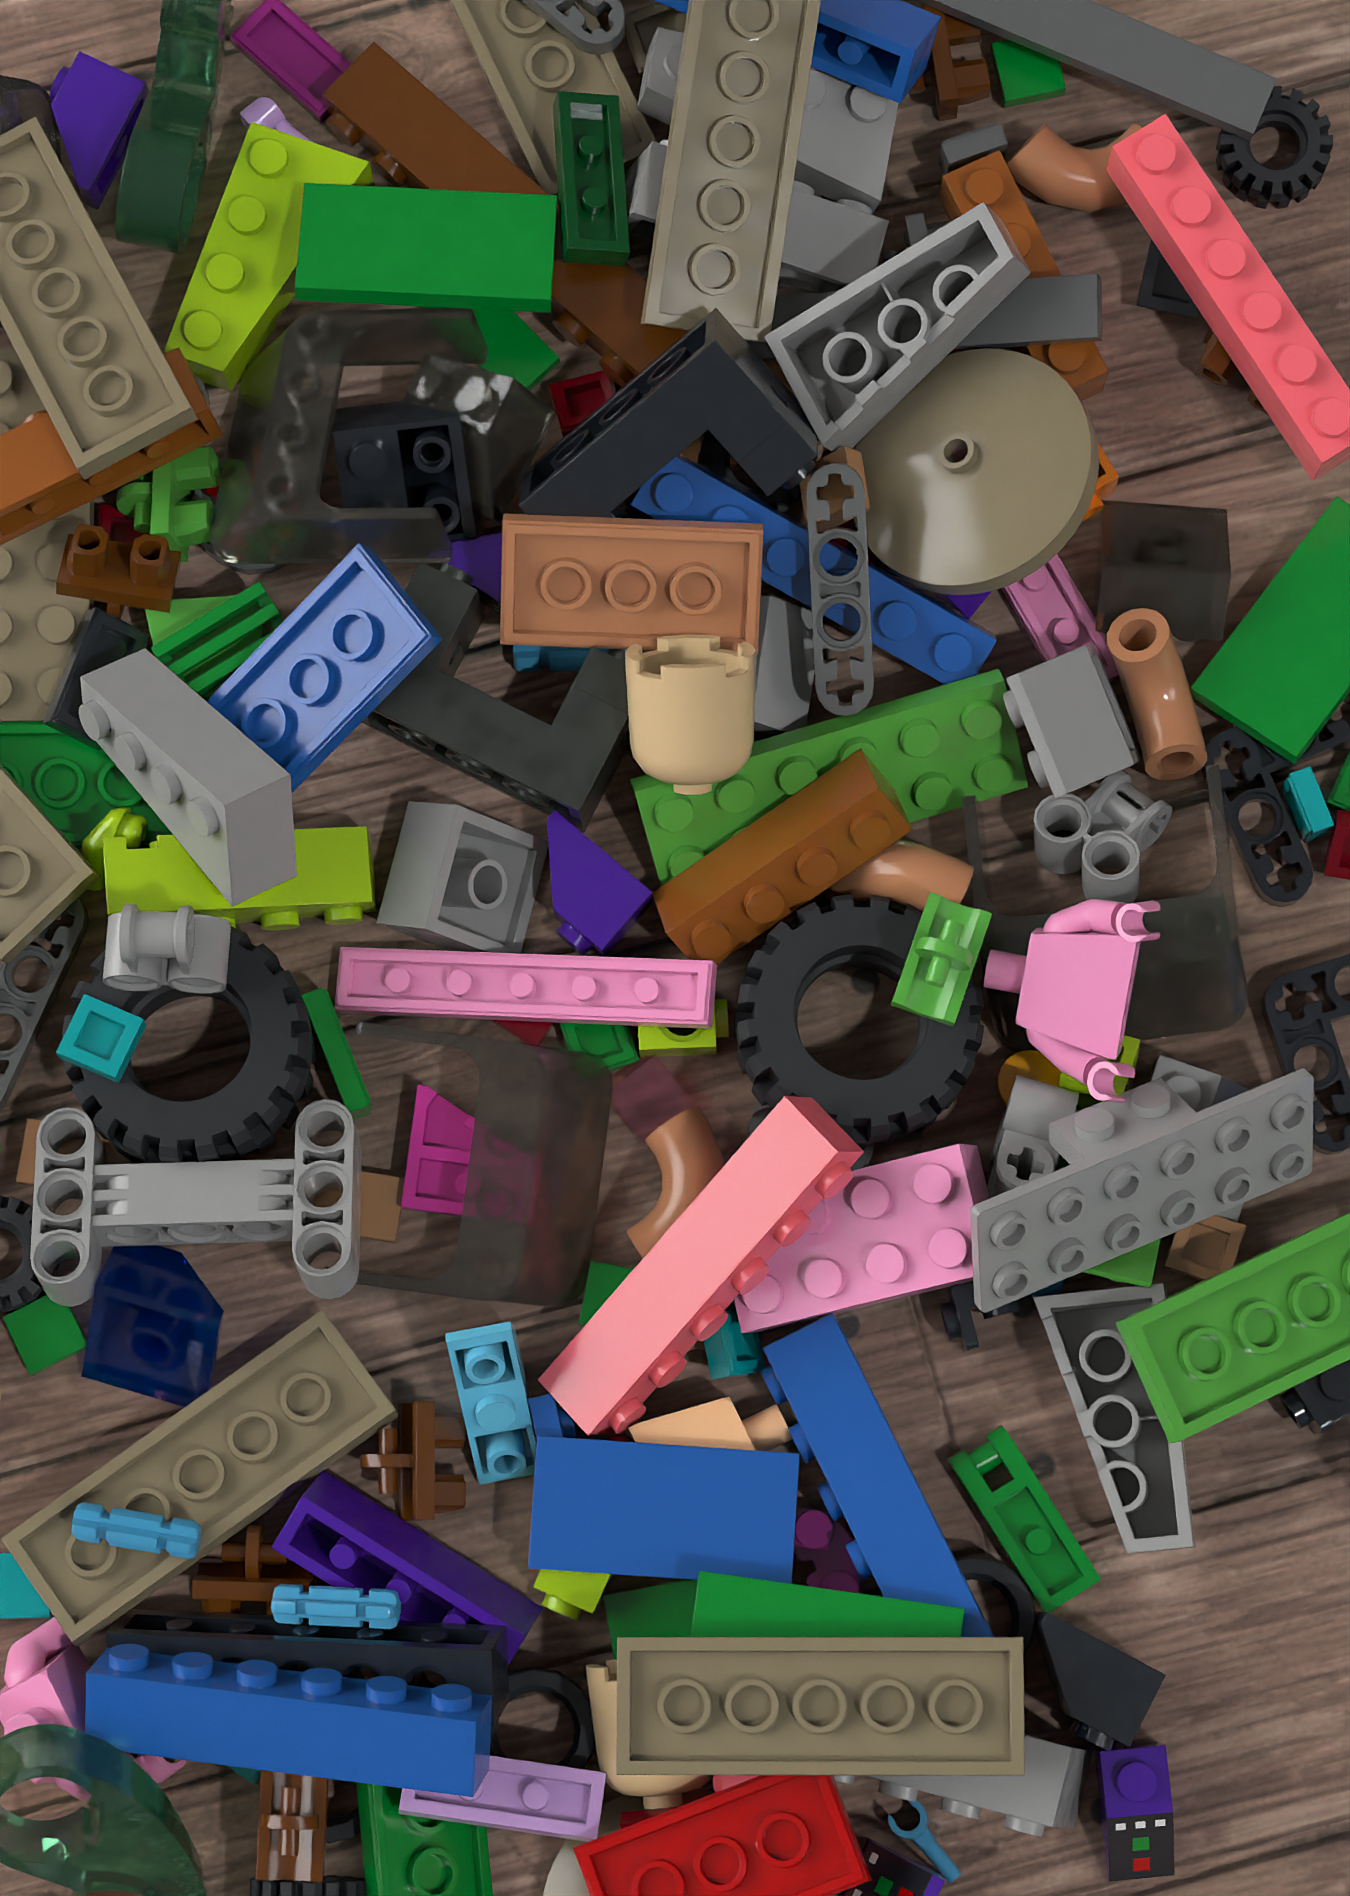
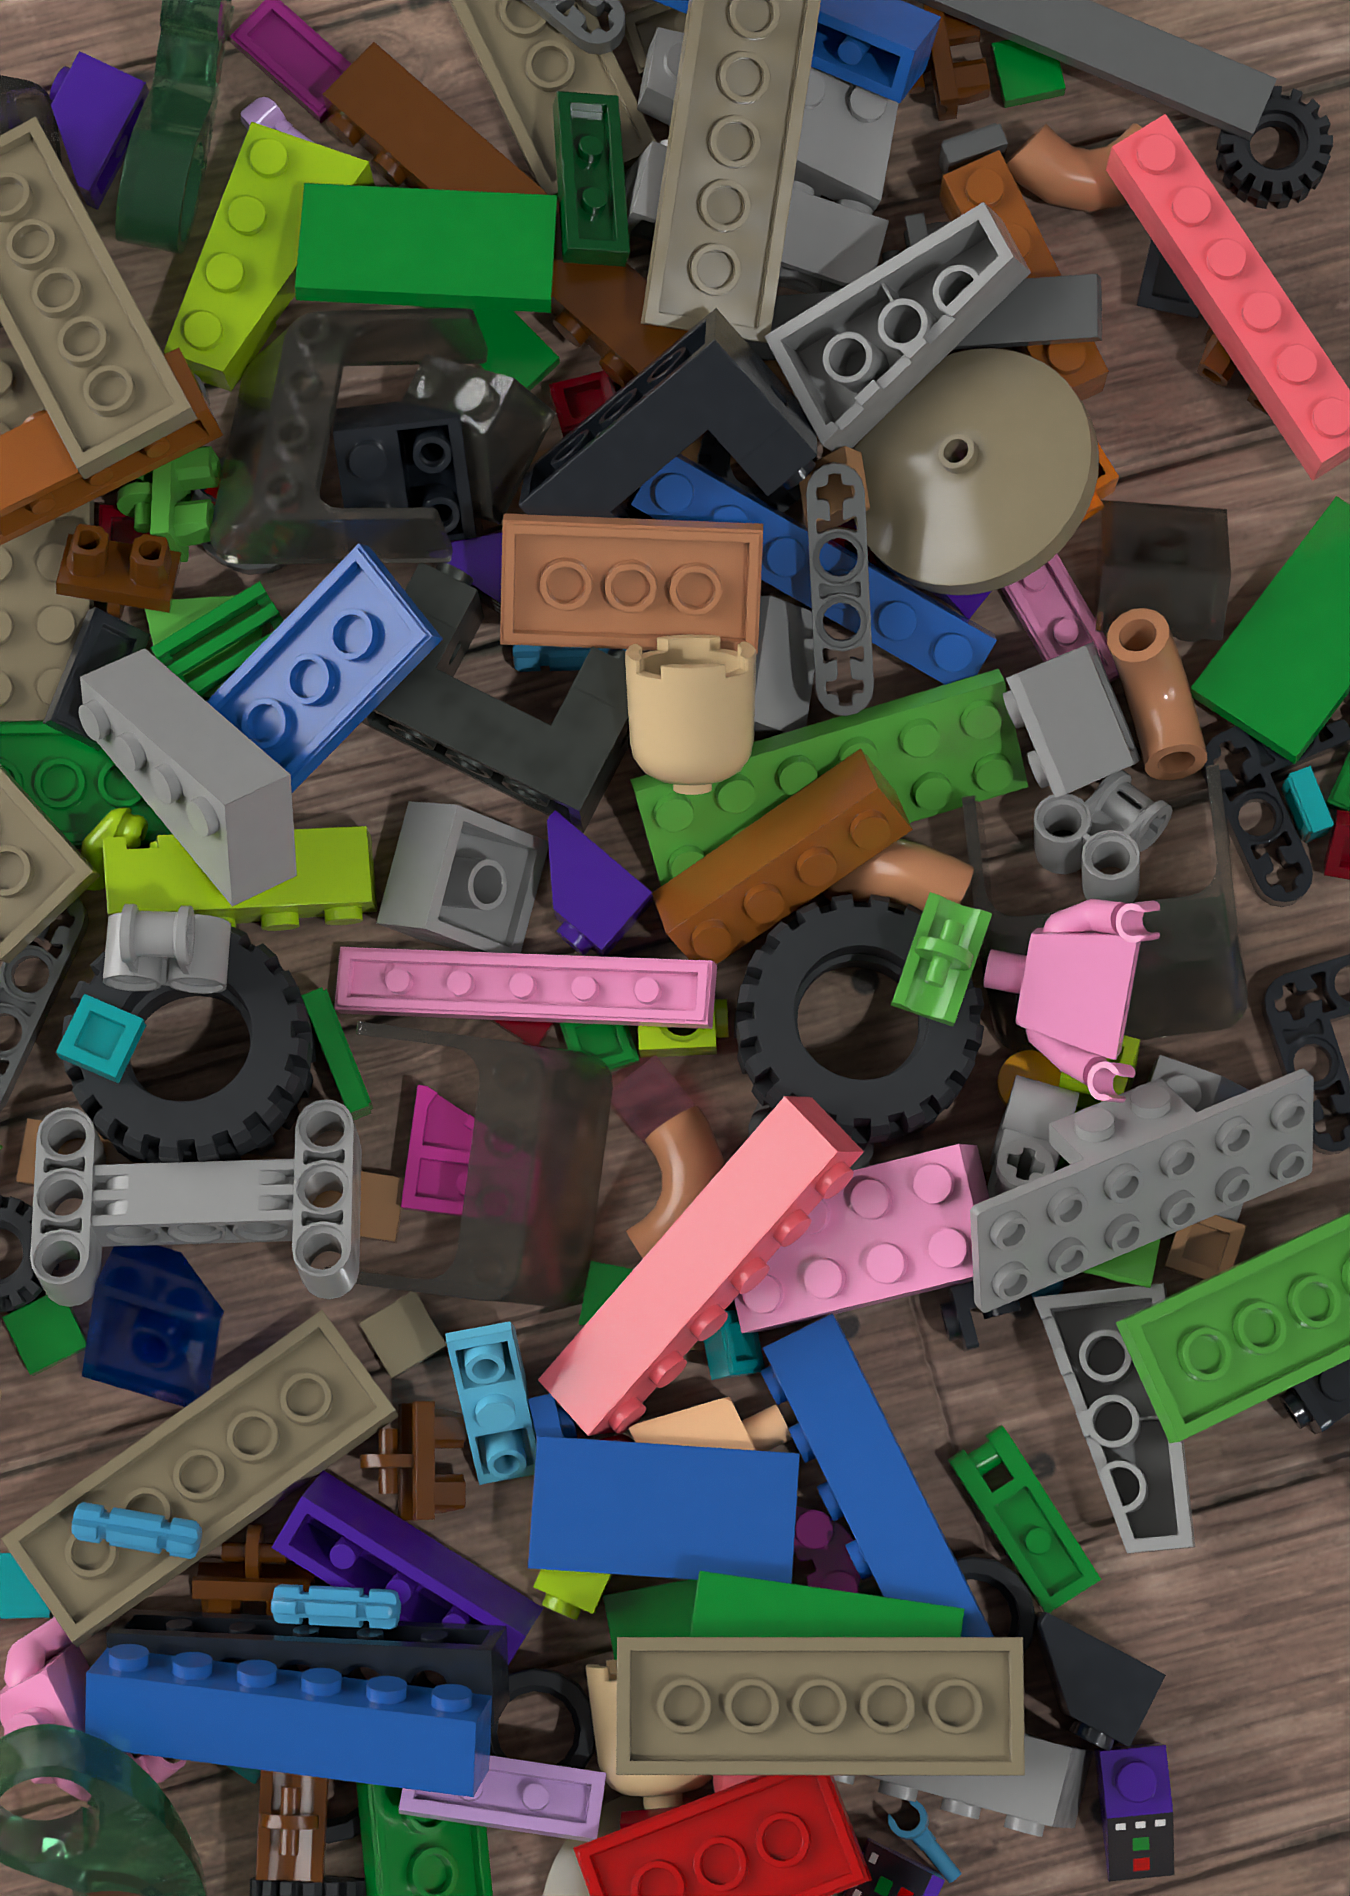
none -> dark tan tile [359,1290,447,1379]

